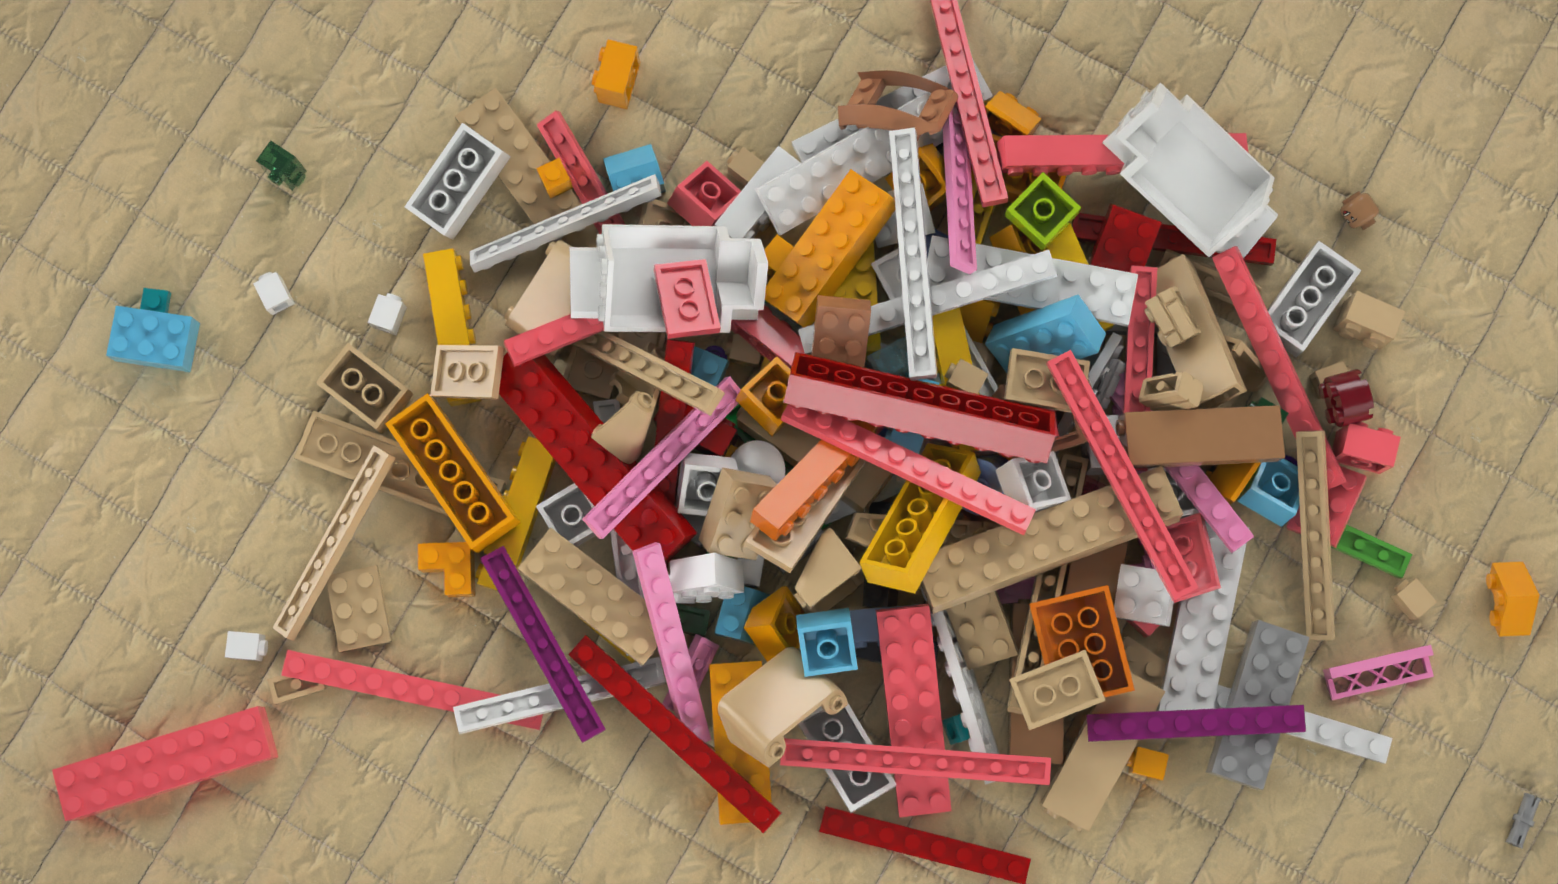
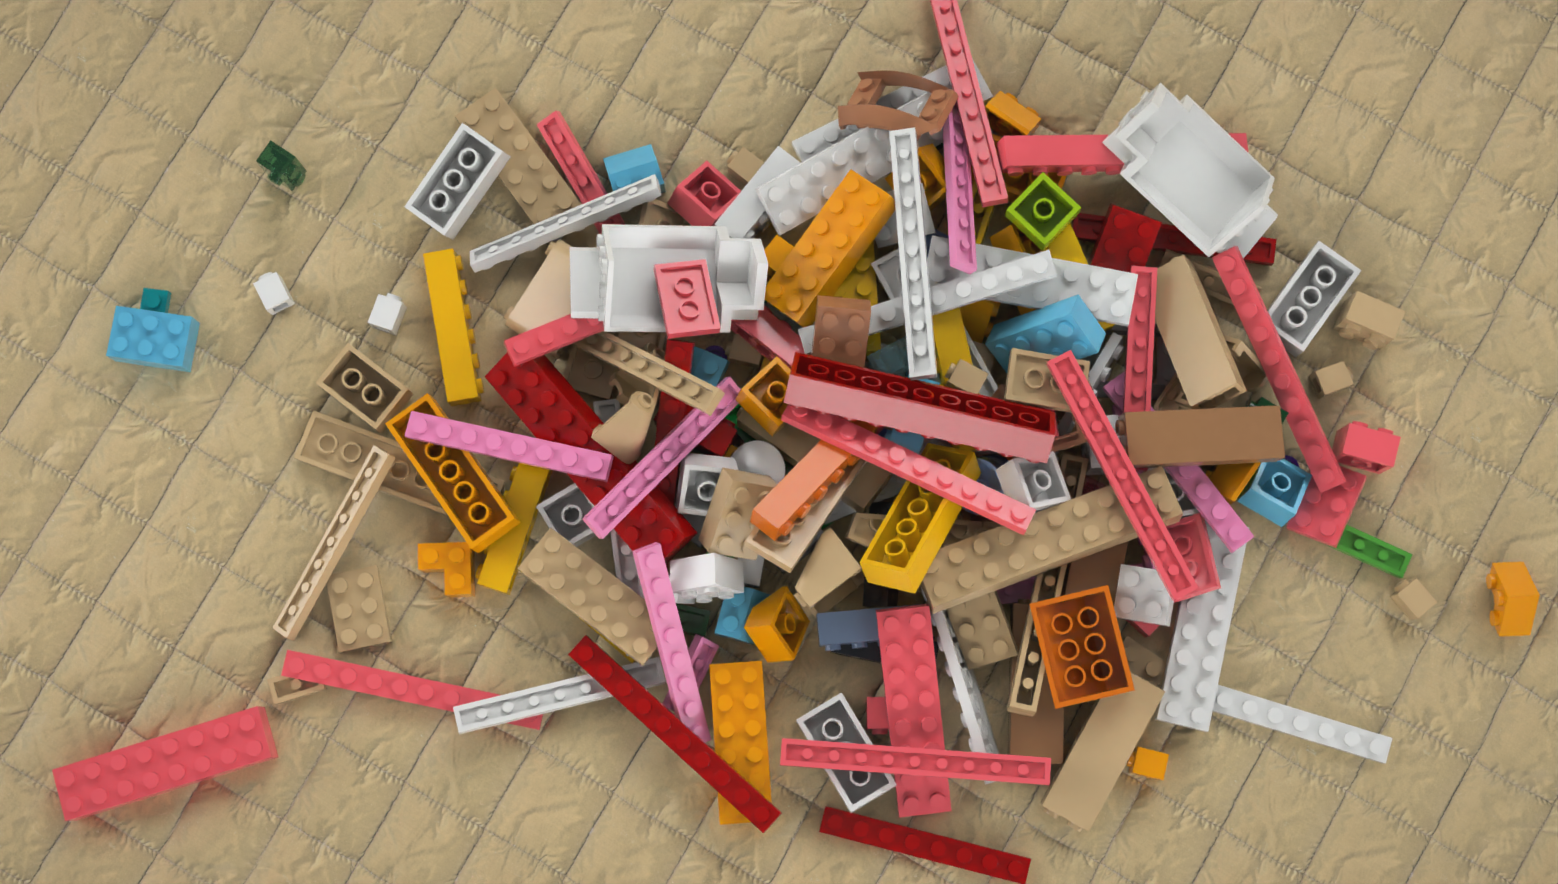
white brick [225,631,268,661] -> none
tan plate [430,345,505,399] -> none
magenta plate [480,546,606,743] -> none
light orange brick [536,158,573,199] -> none
light orange brick [592,39,640,109] -> none
tan windscreen [718,647,848,768] -> none
medium azure slope [796,608,858,677] -> none
teal plate [942,714,970,745] -> none
tan plate [1009,650,1106,730] -> none
magenta plate [1086,705,1306,742] -> none
light grey axle [1096,359,1126,409] -> none
tan brick [1139,371,1204,411] -> none
tan brick [1144,286,1201,348] -> none
light grey brick [1206,620,1310,790] -> none
tan plate [1296,430,1335,640] -> none
dark red brick [1318,369,1374,428] -> none
bright pink fence [1323,645,1434,700] -> none
medium nougat head [1340,191,1379,230] -> none
light grey pin [1505,793,1541,849] -> none
none -> bright pink plate [405,411,614,482]
none -> coral brick [866,697,889,735]

